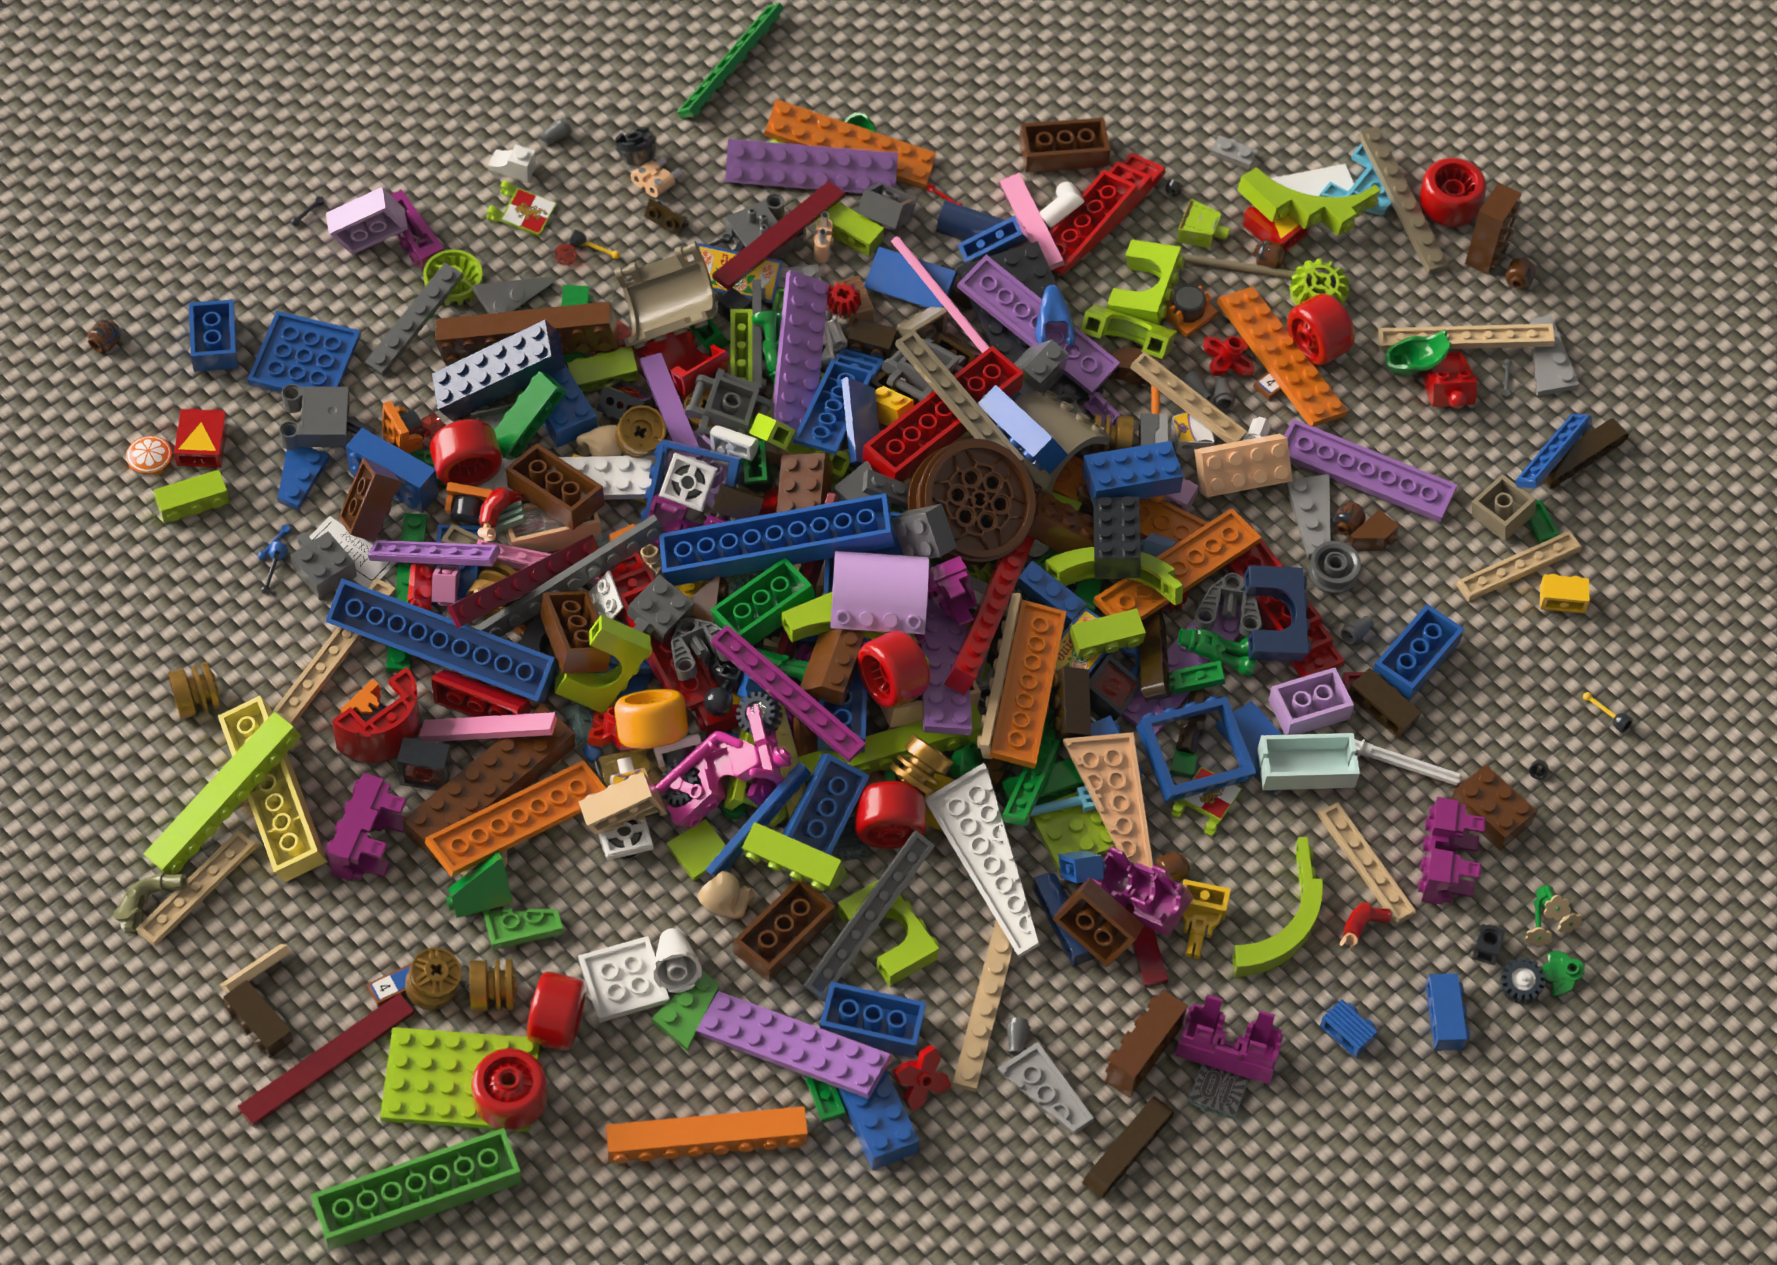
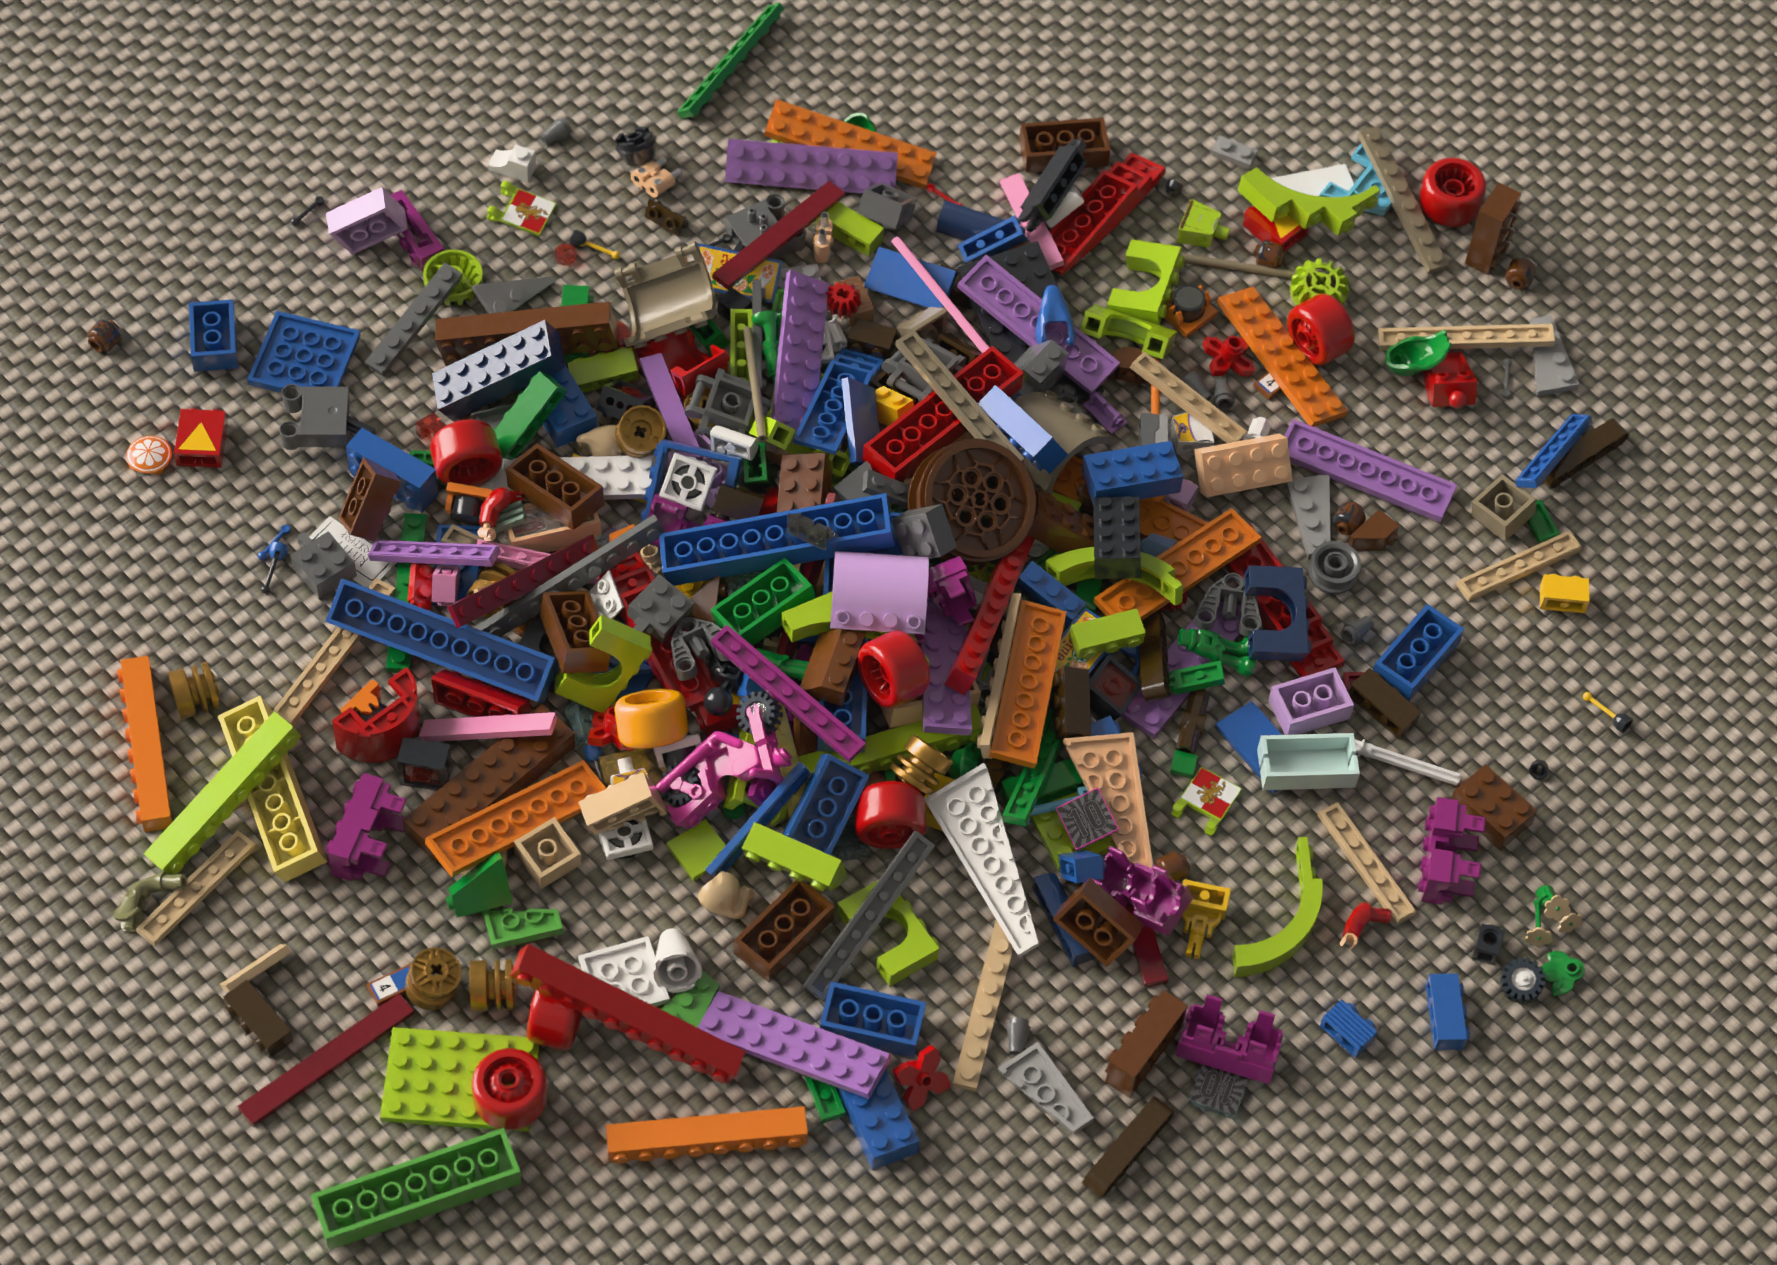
lime brick [153,470,229,523] -> none
blue wing [278,447,329,510] -> none
orange piece [382,401,424,453] -> none
pearl gold wheel [1089,413,1134,454] -> none
blue window [1136,696,1256,803] -> none
none -> orange brick [117,656,172,832]
none -> red brick [510,944,745,1084]
none -> tan brick [514,817,581,889]
none -> dark tan piece [743,327,767,443]
none -> clear smoke hinge [786,513,835,551]
none -> black hinge [1018,139,1087,233]
none -> tile [1056,787,1119,851]

